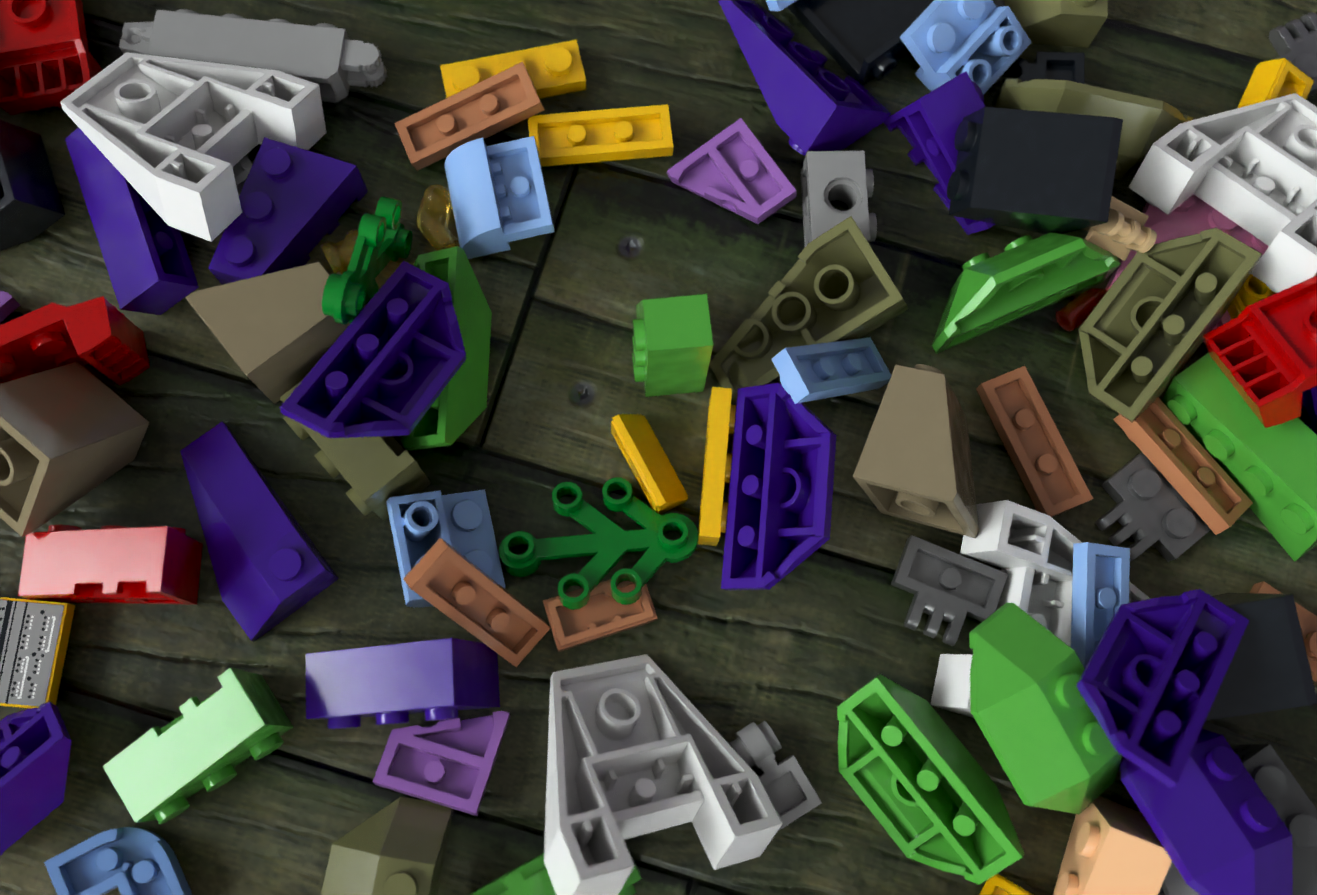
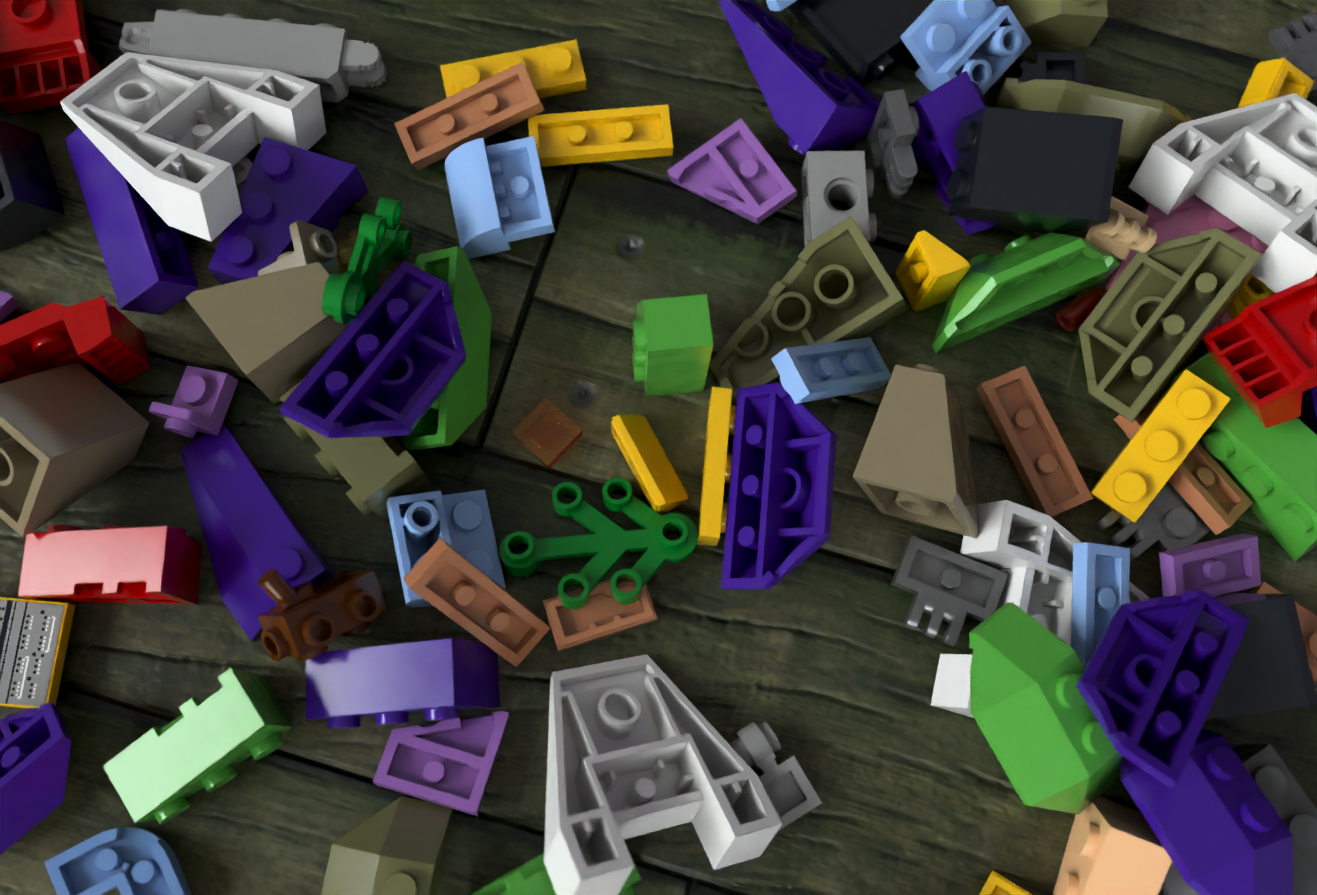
clear yellow arm [416,184,460,251] -> none
bright green wedge [837,674,1024,885] -> none
none -> medium lavender bracket [149,365,239,438]
none -> reddish brown brick [257,568,388,661]
none -> dark tan bracket [258,220,341,276]
none -> clear orange plate [511,397,583,470]
none -> flat silver hinge [866,89,919,199]
none -> yellow slope [895,230,971,312]
none -> yellow plate [1090,369,1231,523]
none -> medium lavender plate [1159,533,1261,597]

